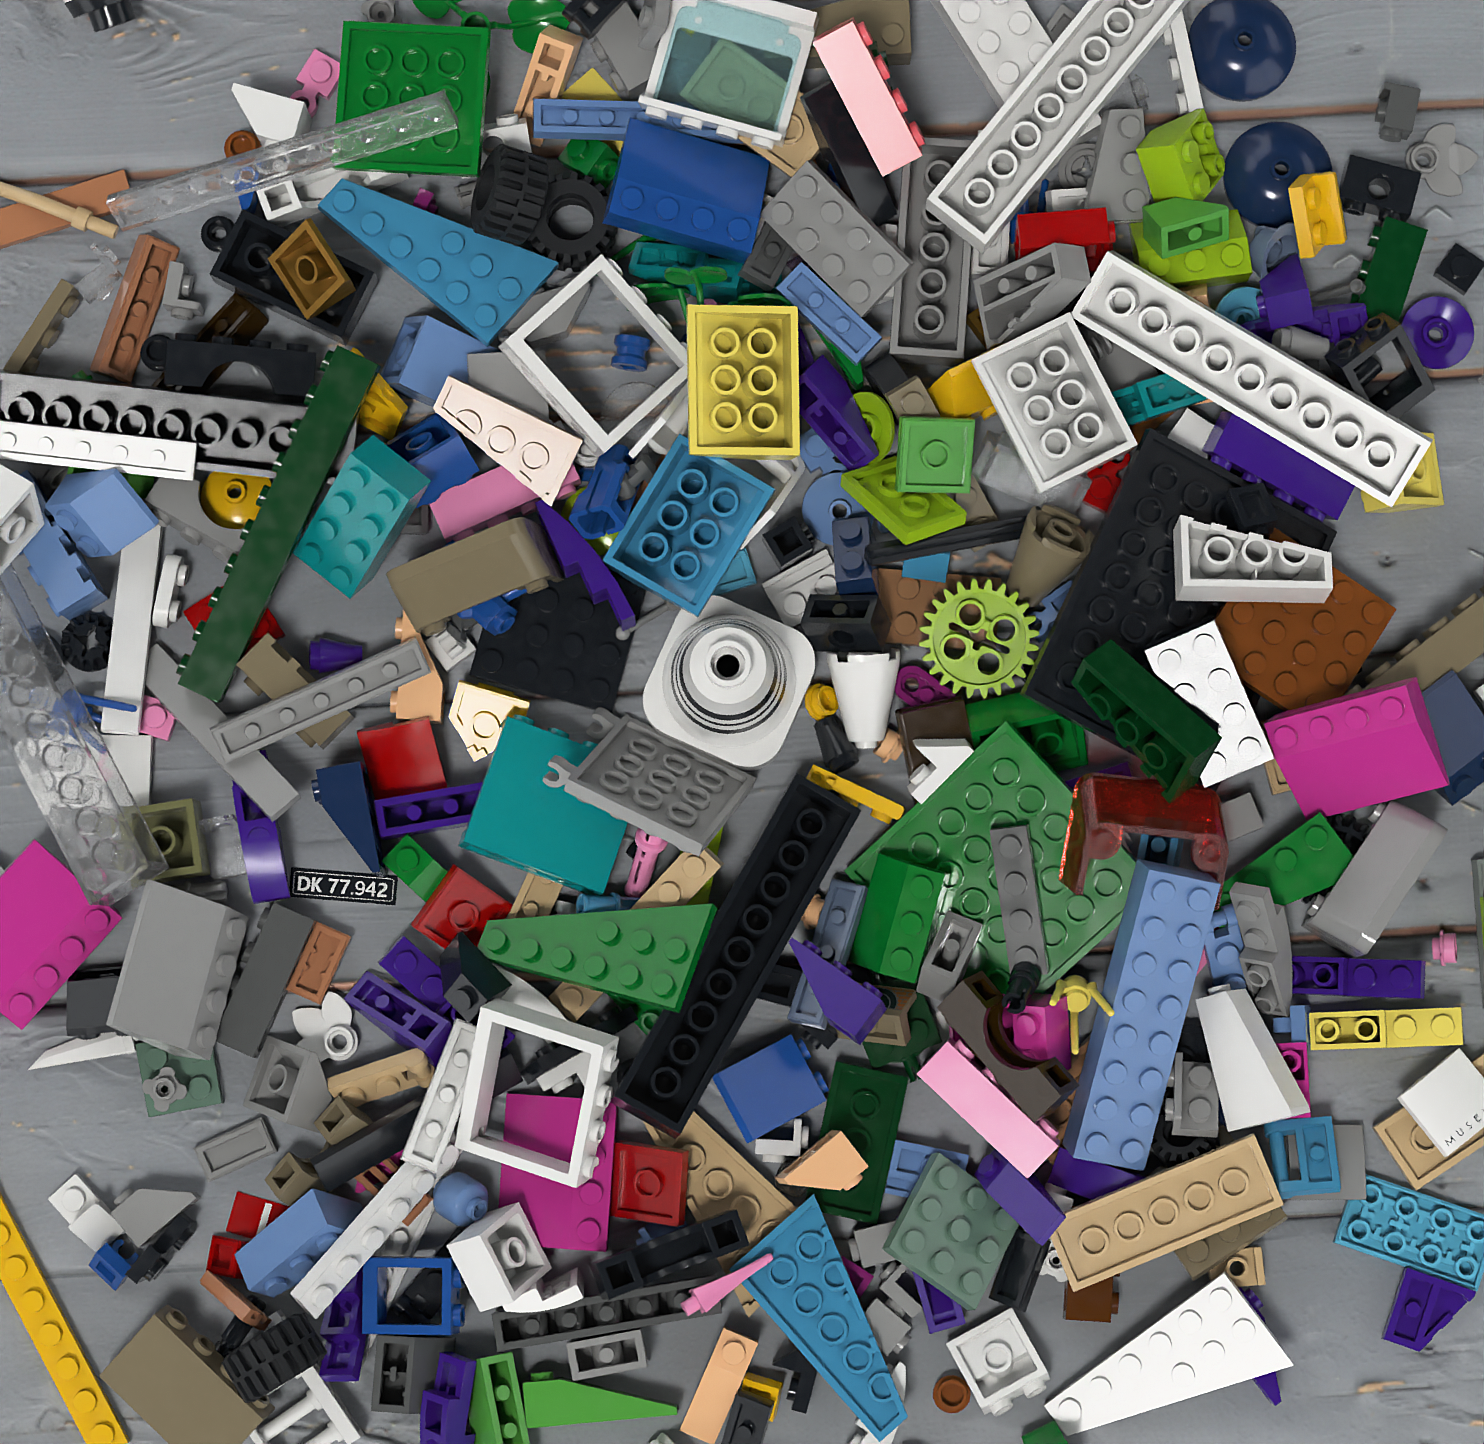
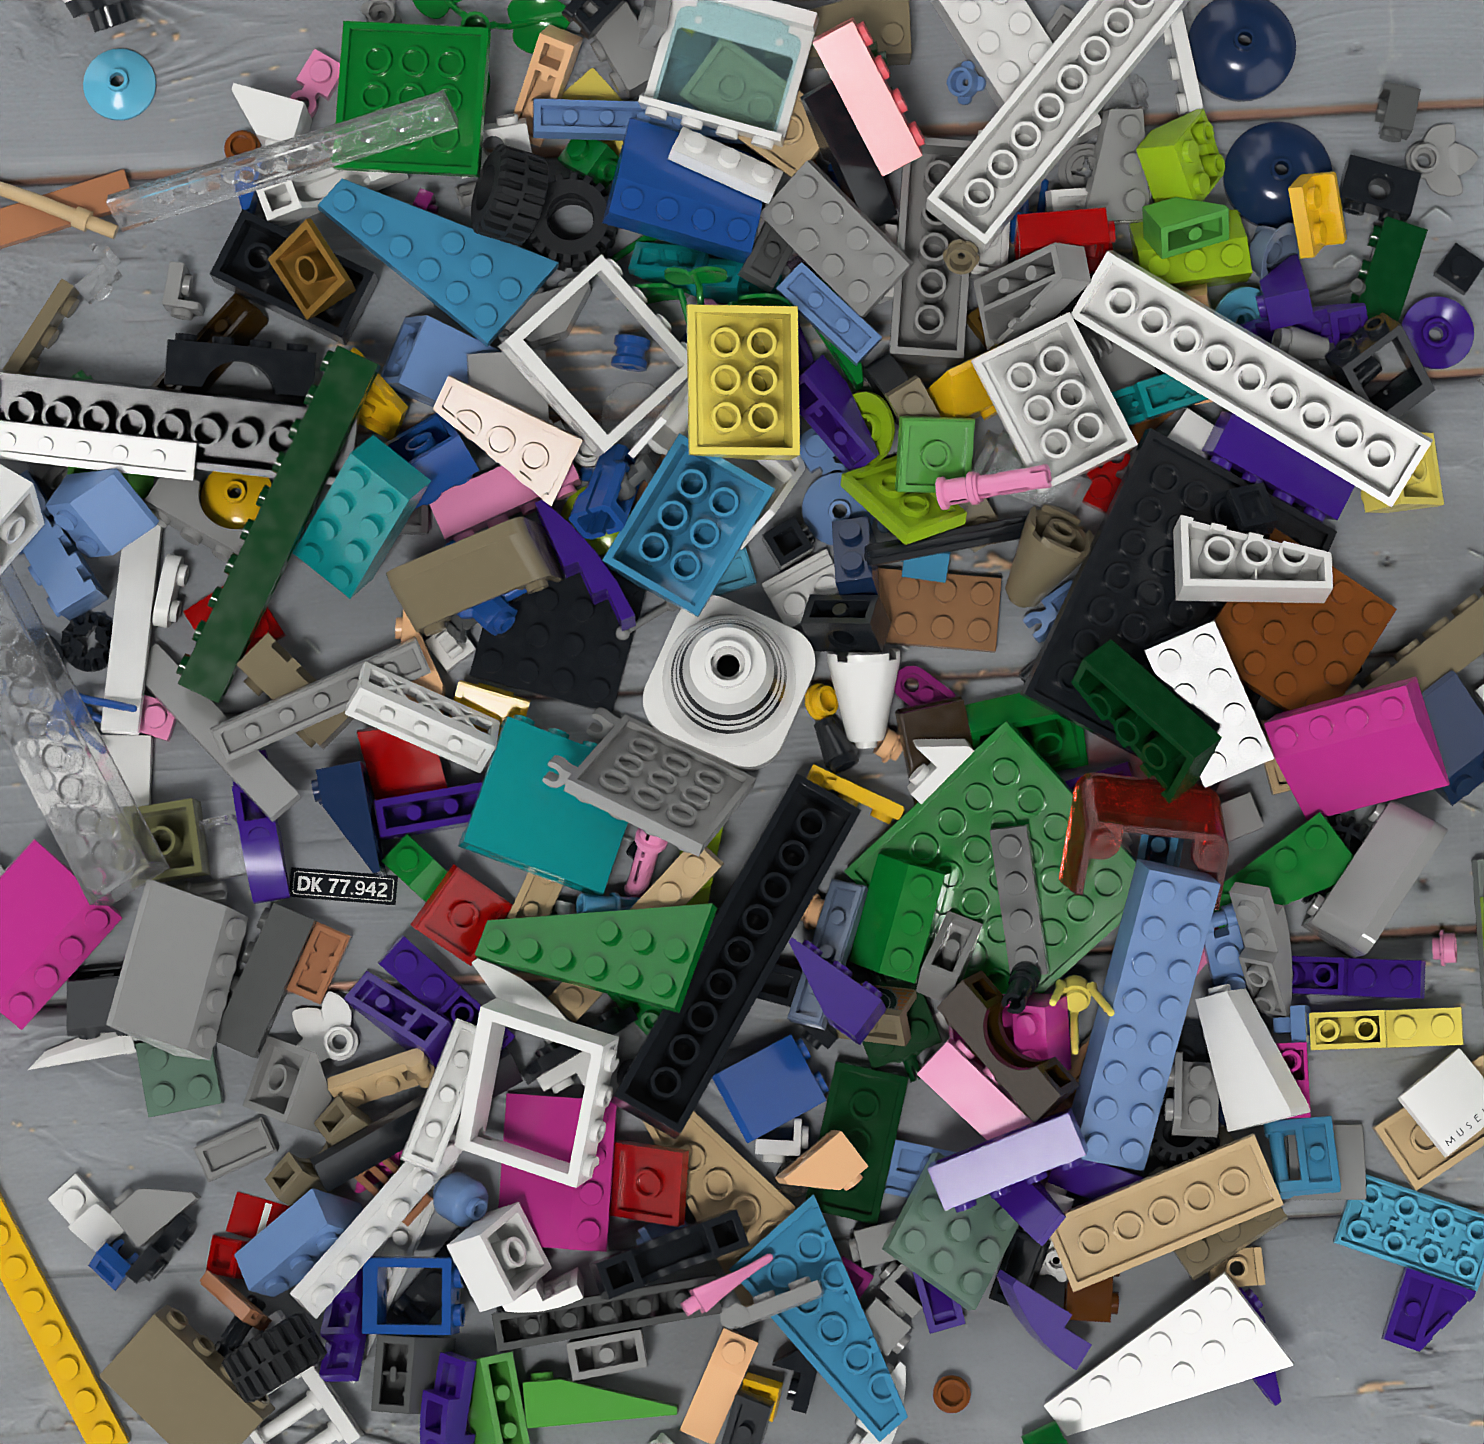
nougat slope [90,234,180,384] -> none
black plate [140,335,170,372] -> none
light grey plate [142,1067,187,1112] -> none
black plate [201,216,234,253] -> none
dark purple cone [309,637,362,674] -> none
black slope [439,931,512,1023] -> none
lime gear [919,577,1040,699] -> none
white plate [946,1308,1050,1416] -> none
none -> medium azure dish [83,49,156,121]
none -> white fence [345,661,500,773]
none -> white plate [668,126,784,204]
none -> light grey hinge [719,1276,825,1330]
none -> brick [927,1107,1088,1213]
none -> bright pink pin [935,464,1052,510]
none -> dark tan plate [943,239,980,274]
none -> medium blue plate [947,61,986,105]
none -> dark purple slope [996,1269,1092,1370]

